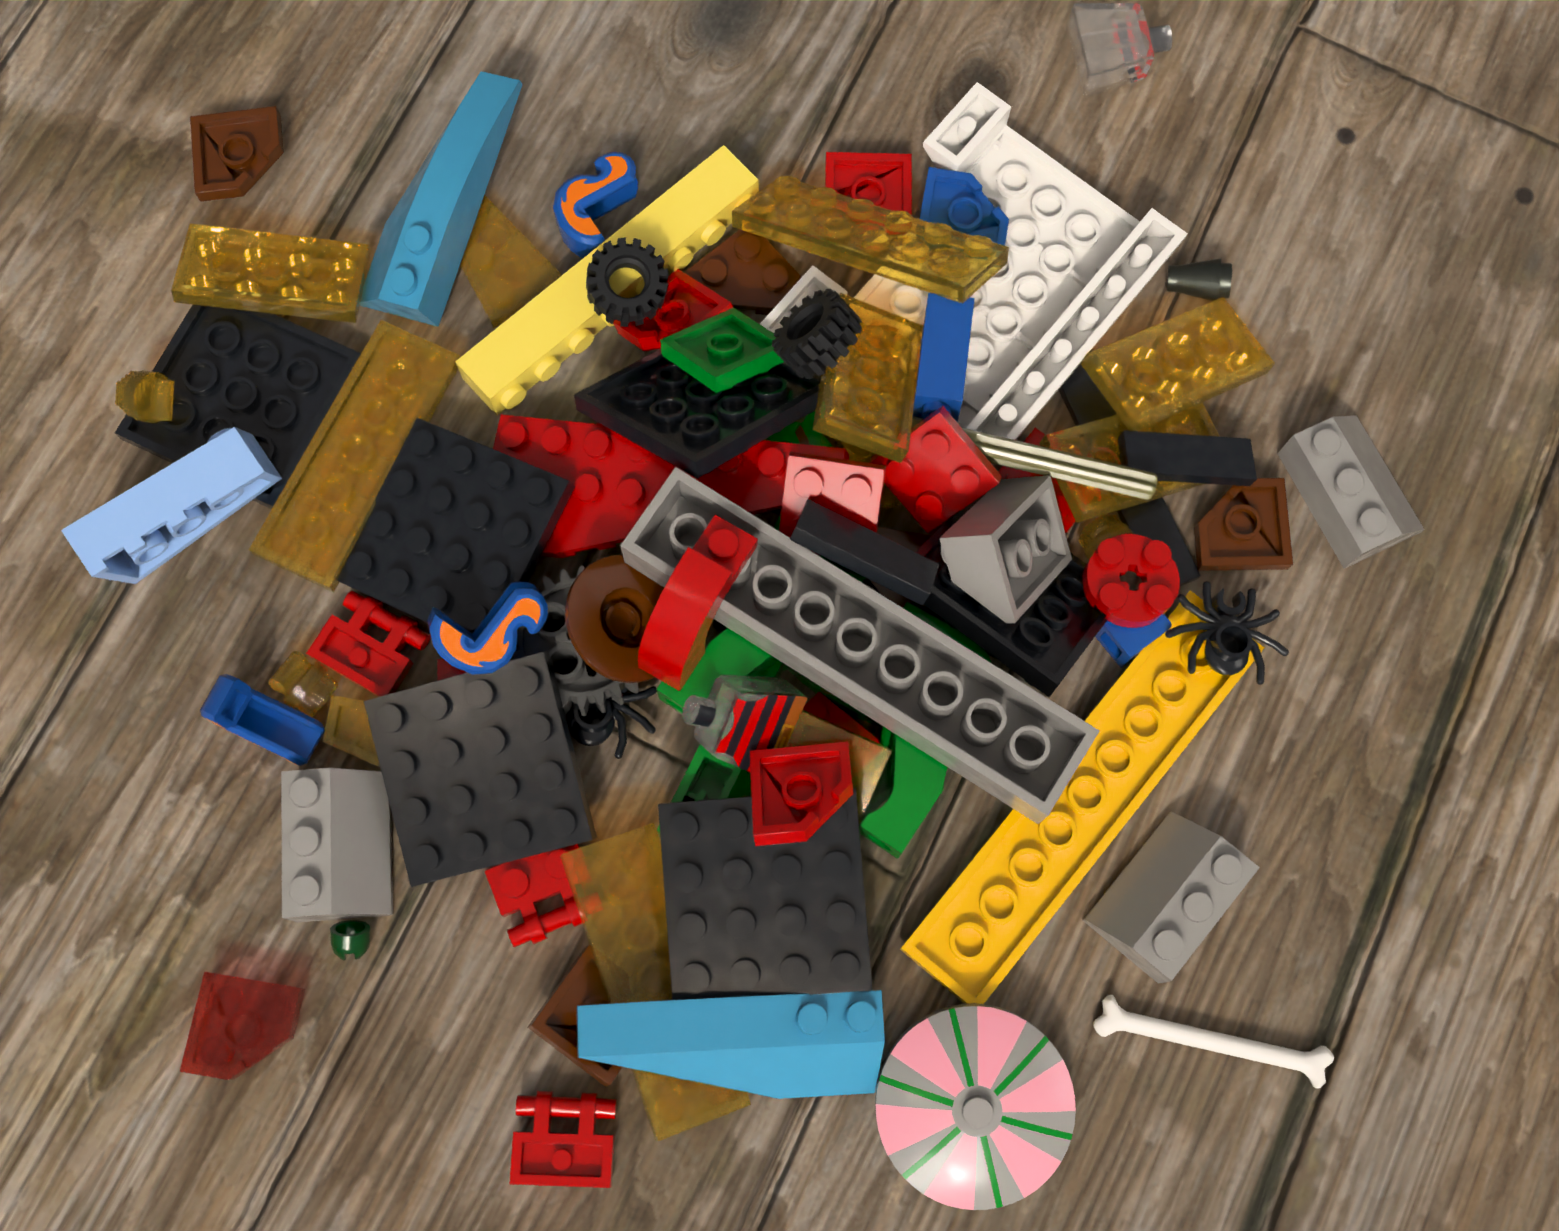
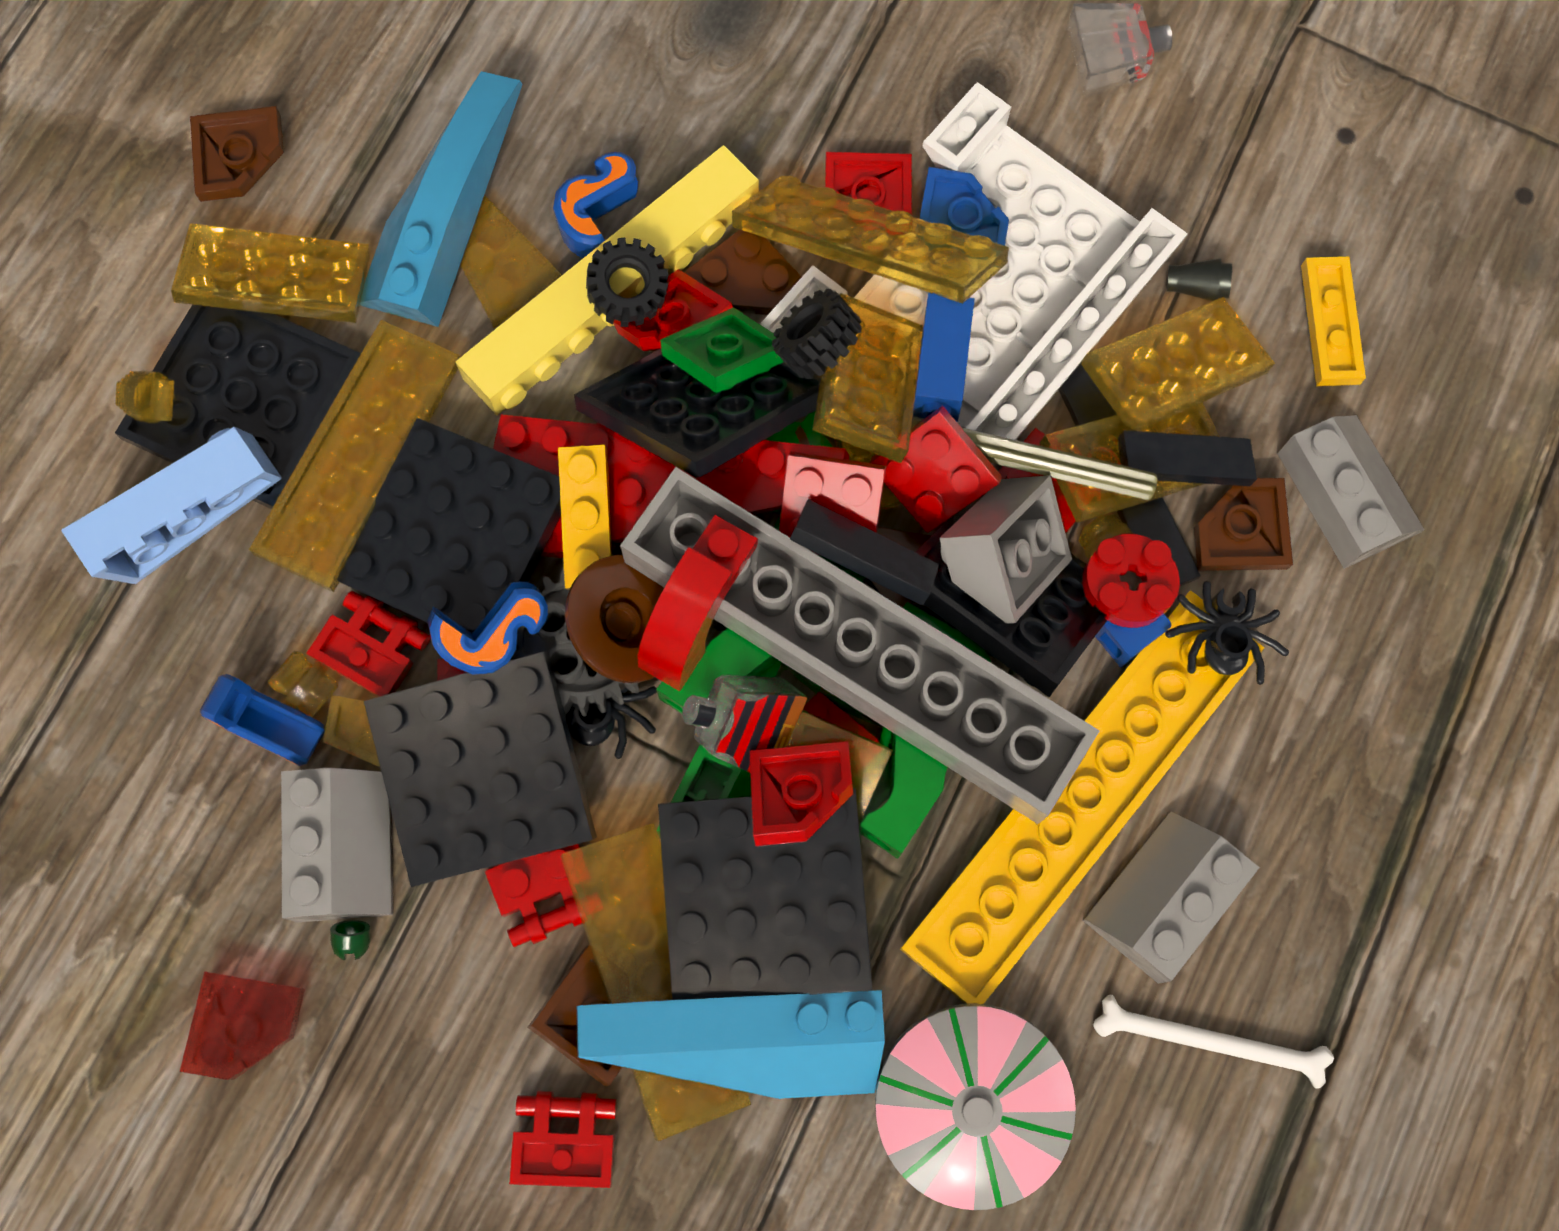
none -> yellow plate [558,445,613,590]
none -> yellow plate [1301,256,1366,386]

